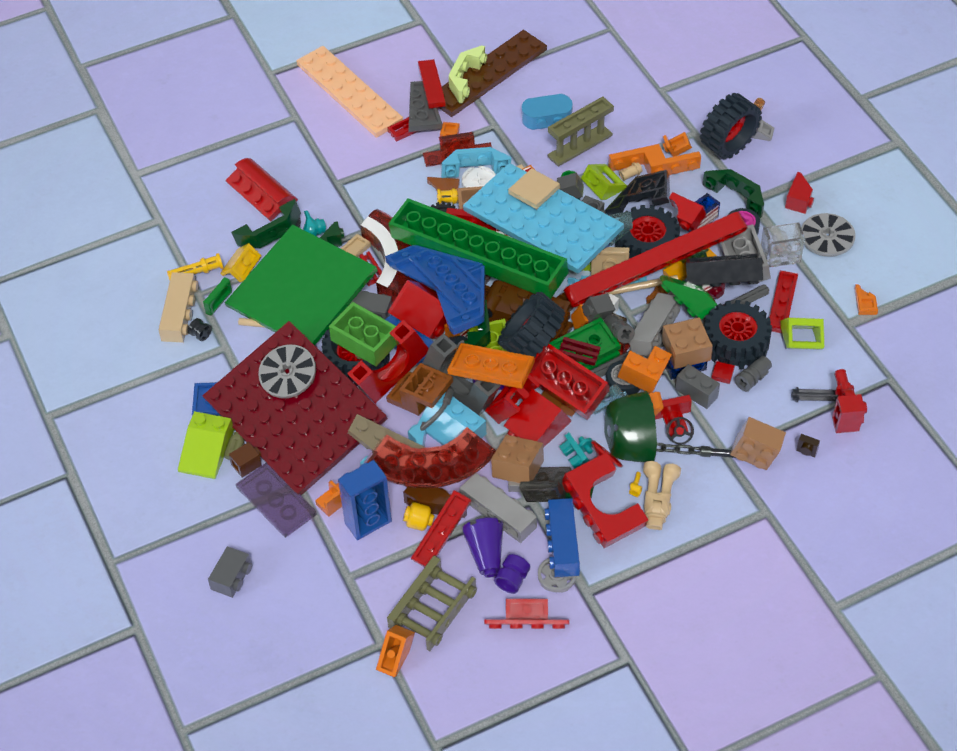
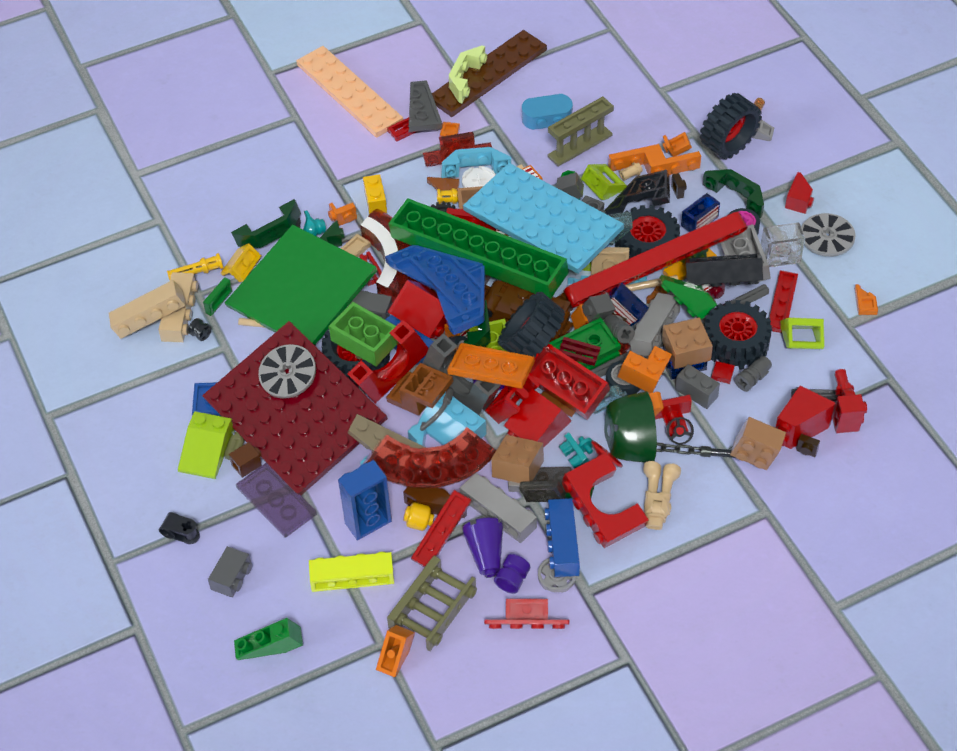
red brick [225,158,298,222] -> none
orange panel [315,480,342,517] -> none
red tile [418,59,446,108] -> none
tan tile [508,168,560,210] -> none
yellow hand [629,472,643,498] -> none
red arch [669,192,706,231] -> none
none -> tan brick [109,280,186,339]
none -> black piece [158,512,200,544]
none -> green slope [234,618,303,660]
none -> neon yellow brick [309,552,394,592]
none -> orange bracket [328,202,357,226]
none -> yellow brick [363,174,387,217]
none -> clear blue brick [608,283,649,326]
none -> dark brown plate [671,173,687,199]
none -> red slope [775,385,835,449]

